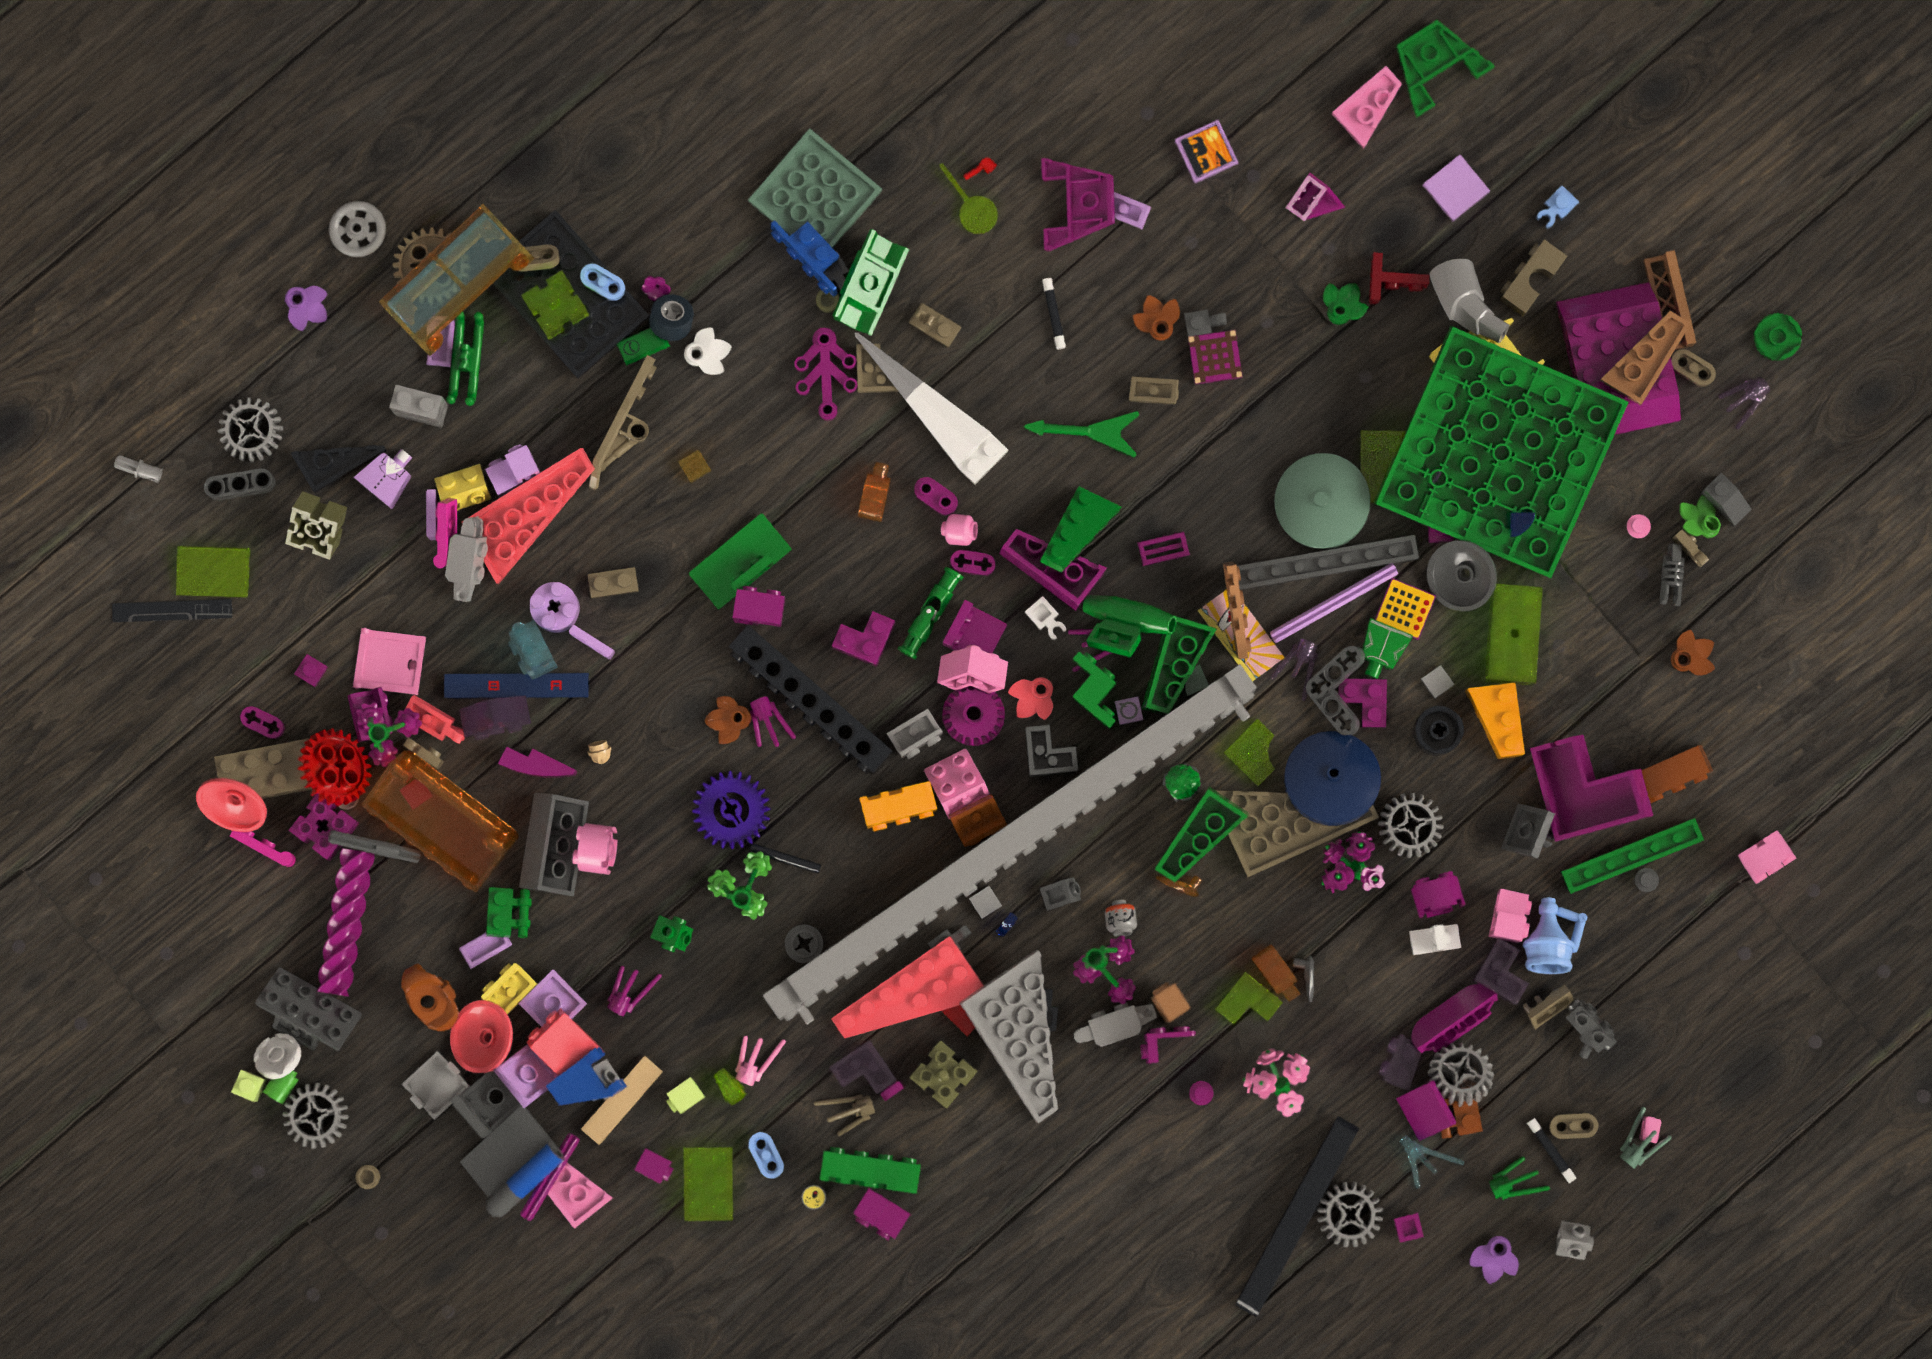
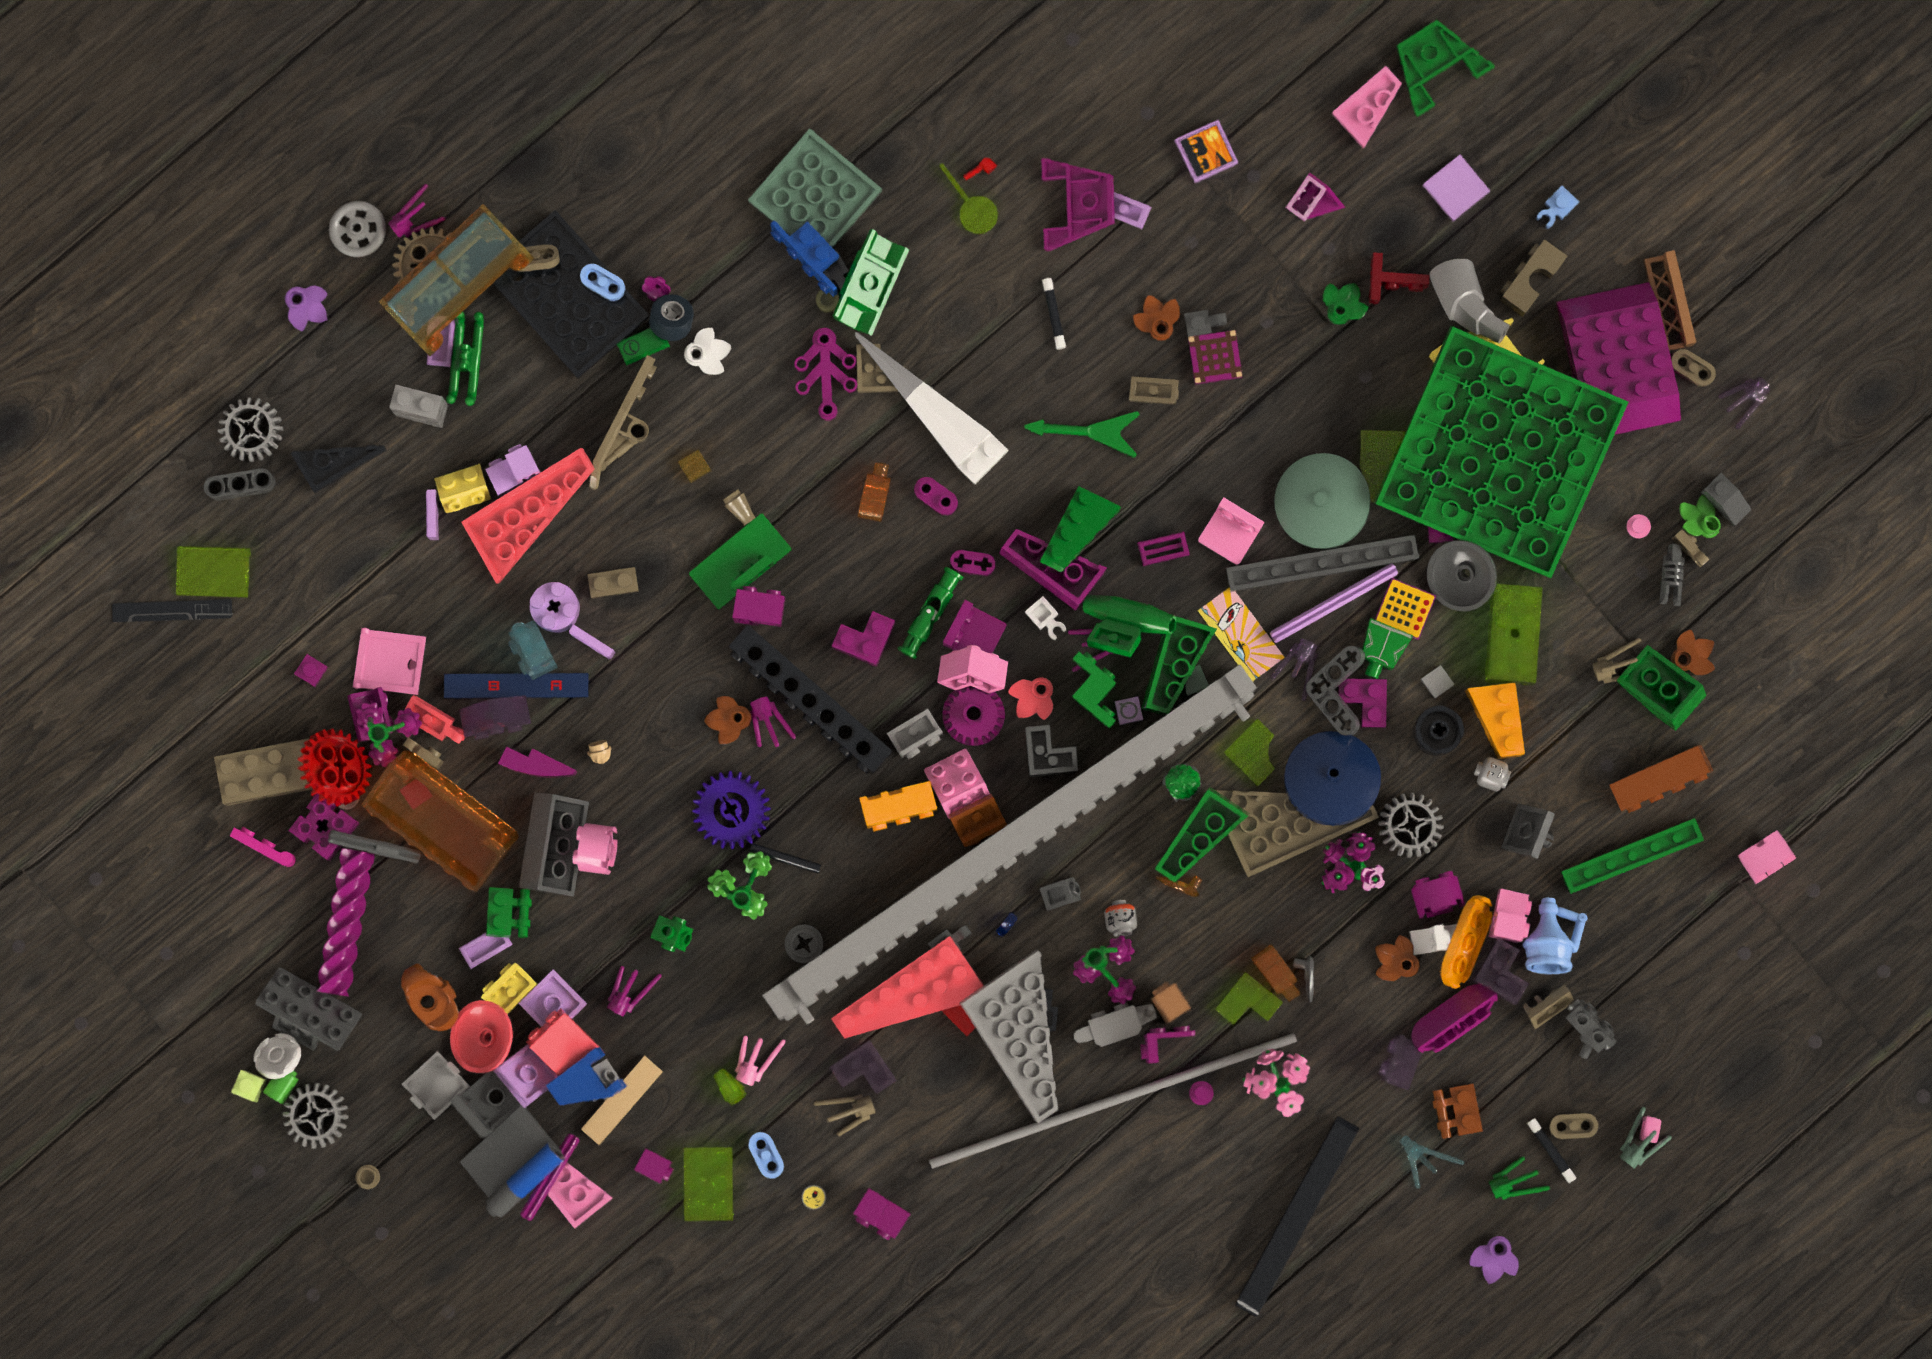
light grey axle [114,455,163,483] -> none
coral dish [196,778,267,832] -> none
magenta beam [240,706,285,739] -> none
olive brick [285,491,347,560] -> none
lavender torso [354,449,412,509] -> none
dark pink plate [433,498,457,568] -> none
light grey hinge [445,516,488,602] -> none
clear neon green brick [521,270,589,340] -> none
yellowish green brick [666,1077,705,1114] -> none
green wedge [820,1147,921,1194] -> none
magenta tile [880,1080,905,1101] -> none
dark tan plate [908,303,961,348] -> none
olive brick [909,1040,978,1109] -> none
bright pink head [941,514,978,546] -> none
light grey tile [969,886,1002,919] -> none
medium nougat wing [1223,562,1251,659] -> none
light grey gear [1317,1182,1383,1247] -> none
magenta plate [1394,1213,1424,1243] -> none
magenta tile [1396,1080,1457,1141] -> none
light grey gear [1428,1042,1494,1107] -> none
clear blue tile [1510,512,1535,537] -> none
magenta piece [1530,735,1654,842] -> none
light grey brick [1556,1221,1594,1260] -> none
medium nougat wing [1600,311,1691,406] -> none
dark grey plate [1634,868,1659,892] -> none
green tile [1754,313,1802,361] -> none
none -> magenta plant [388,184,445,238]
none -> dark tan cone [723,489,756,526]
none -> light grey piece [929,1033,1297,1169]
none -> bright pink bracket [1198,497,1264,565]
none -> dark orange plate [1375,935,1420,981]
none -> light orange tile [1441,895,1493,988]
none -> light grey head [1474,757,1511,792]
none -> dark tan plant [1592,638,1641,684]
none -> green slope [1617,645,1706,731]

